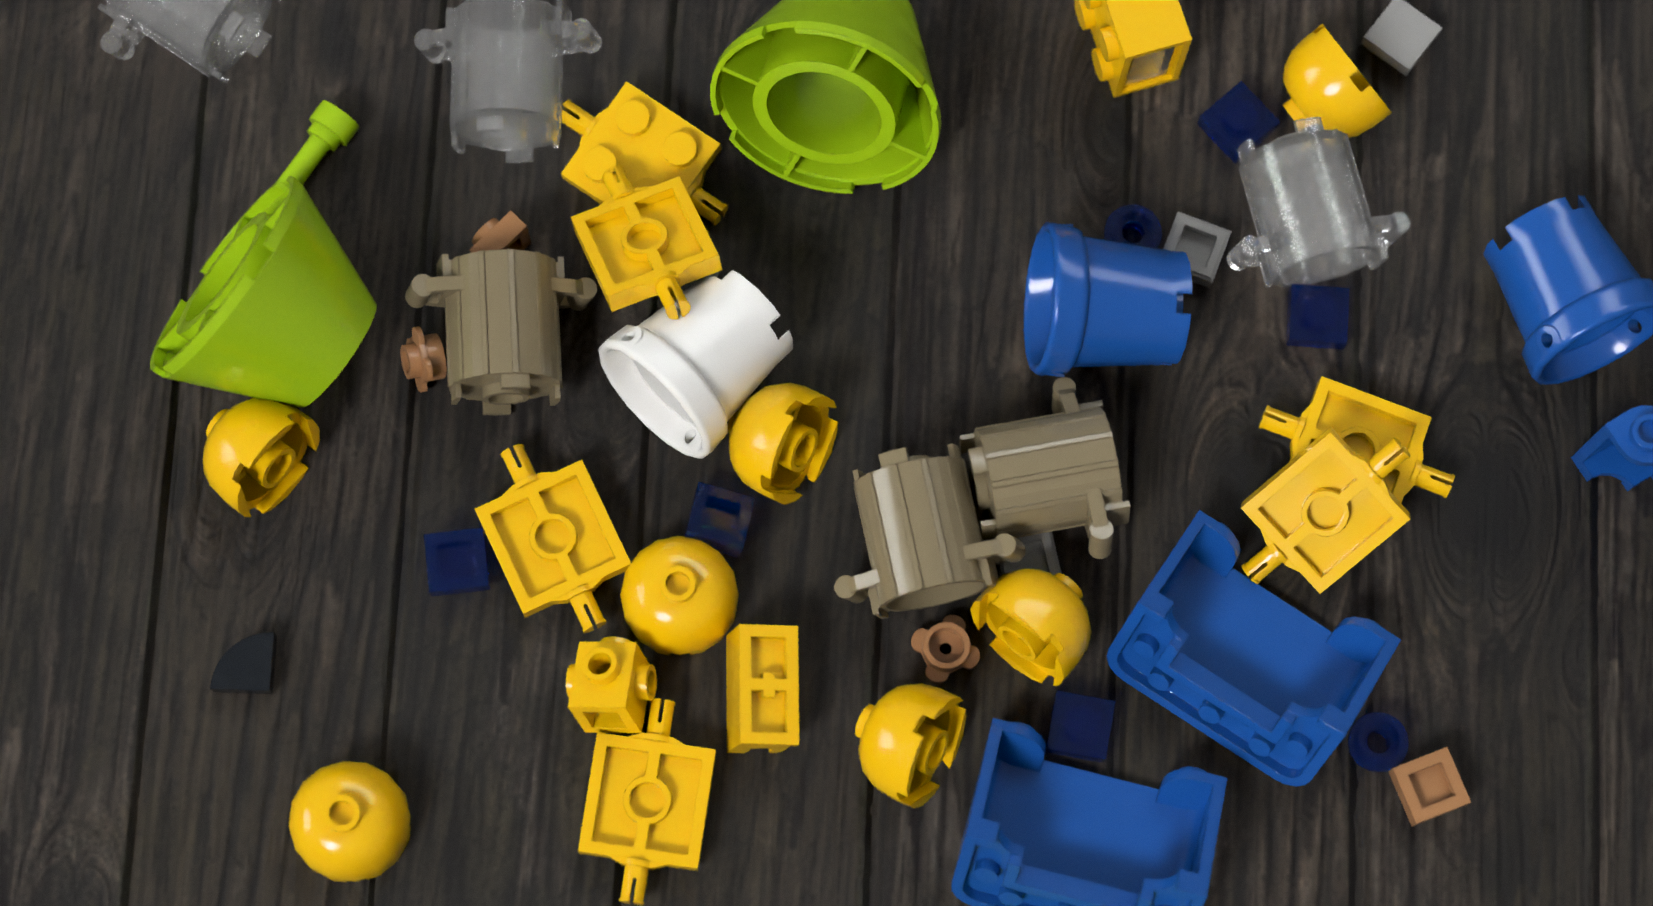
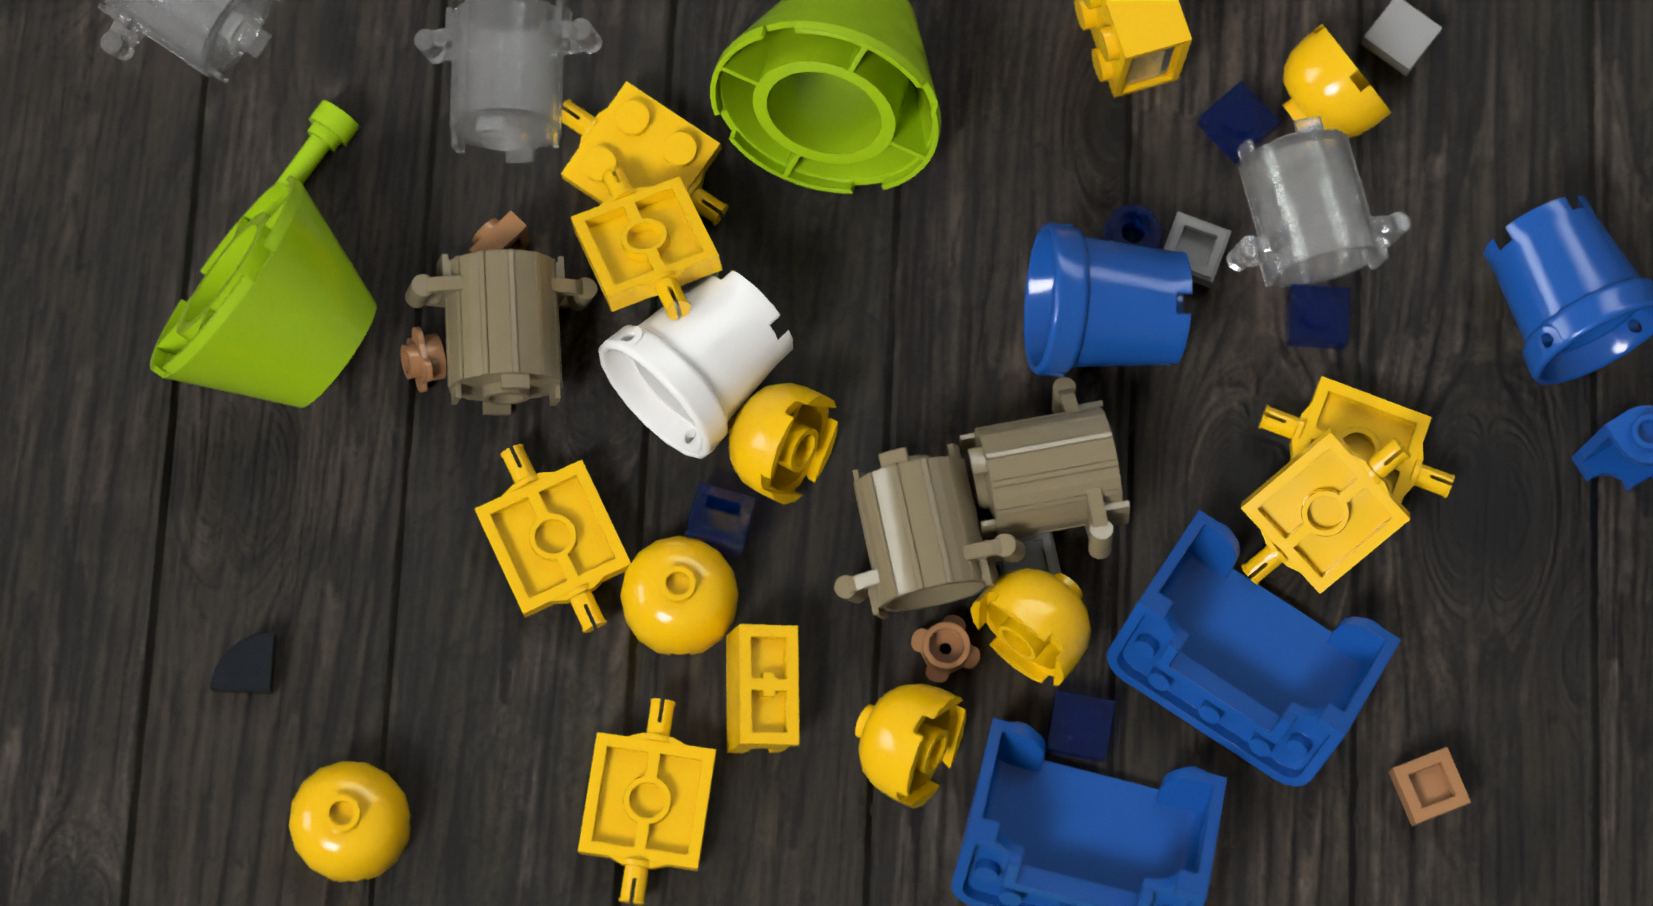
yellow cylinder [203,398,320,517] -> none
clear blue plate [424,528,491,597] -> none
yellow brick [566,636,657,733] -> none
clear blue plate [1348,712,1409,772] -> none

